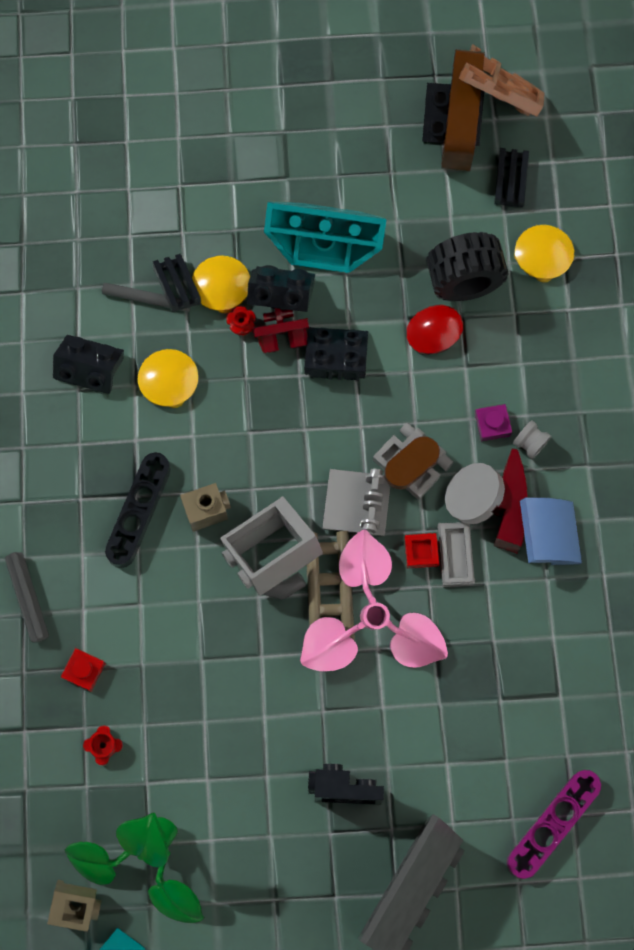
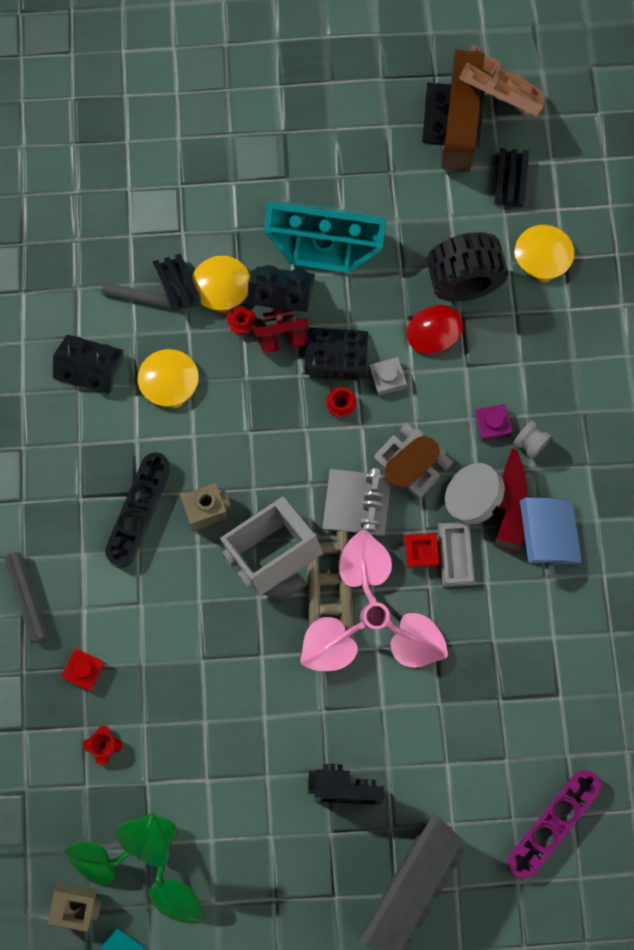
none -> red plate [326,387,357,418]
none -> light grey plate [369,357,407,396]

